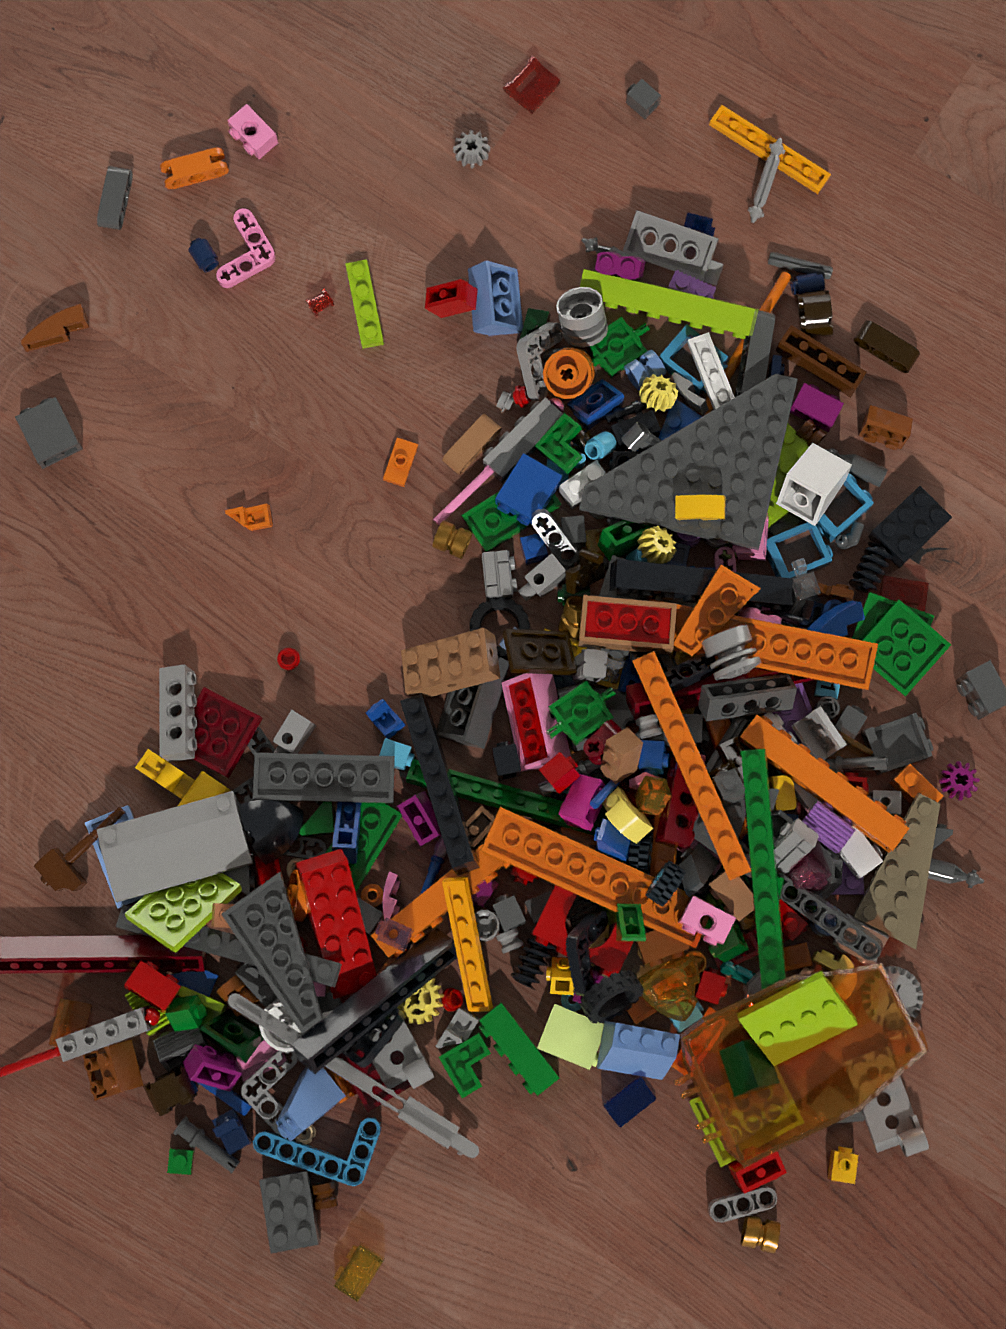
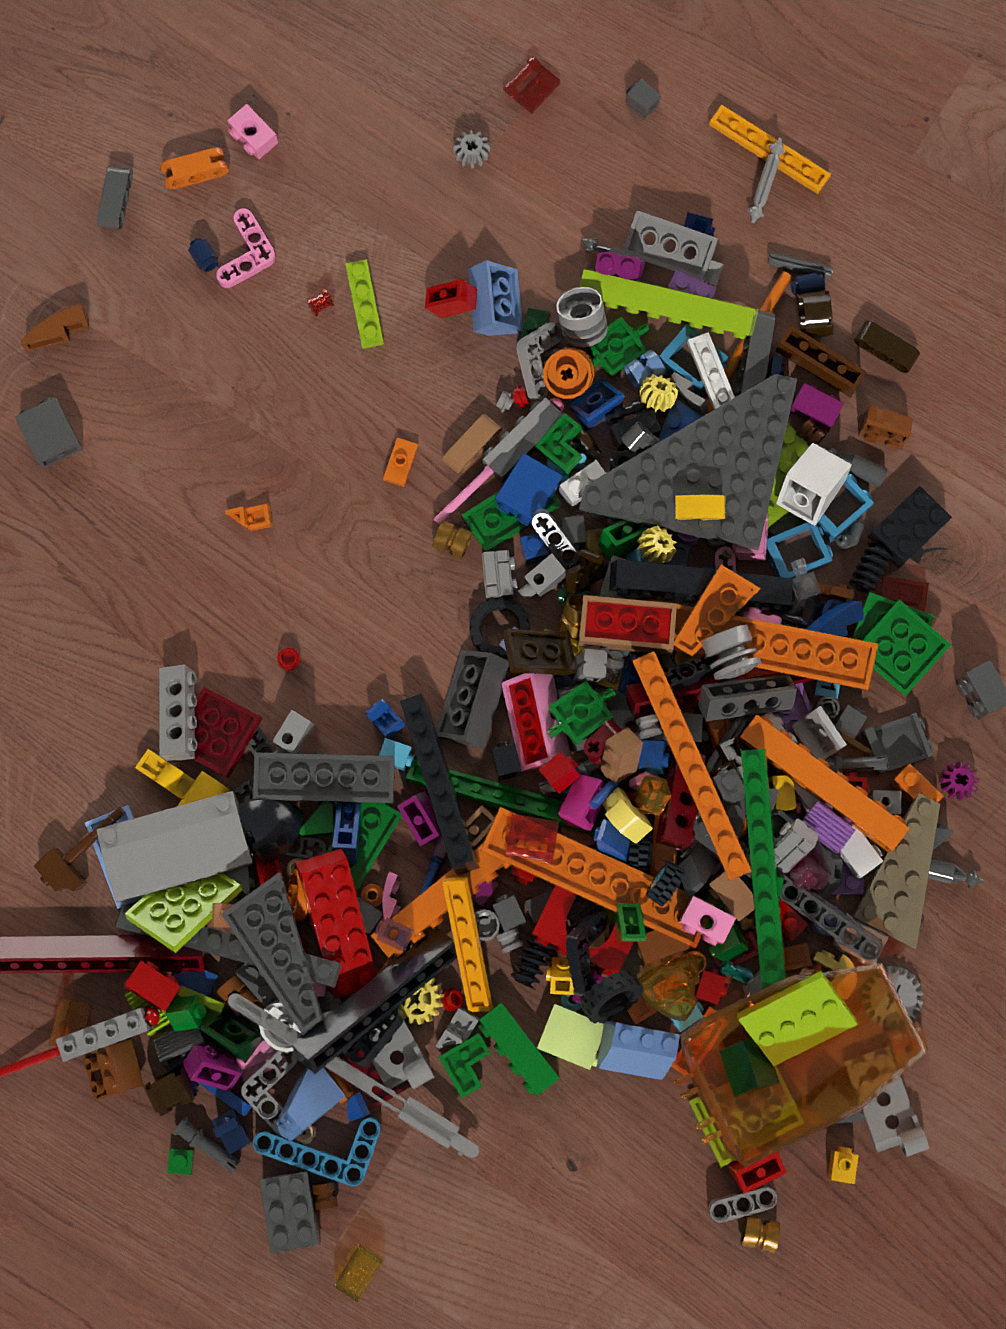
medium nougat brick [401,628,501,698] -> none
medium azure brick [585,431,617,460] -> none
clear blue panel [603,1076,656,1127] -> none
none -> blue tile [347,1092,370,1121]
none -> clear red plate [505,814,559,865]

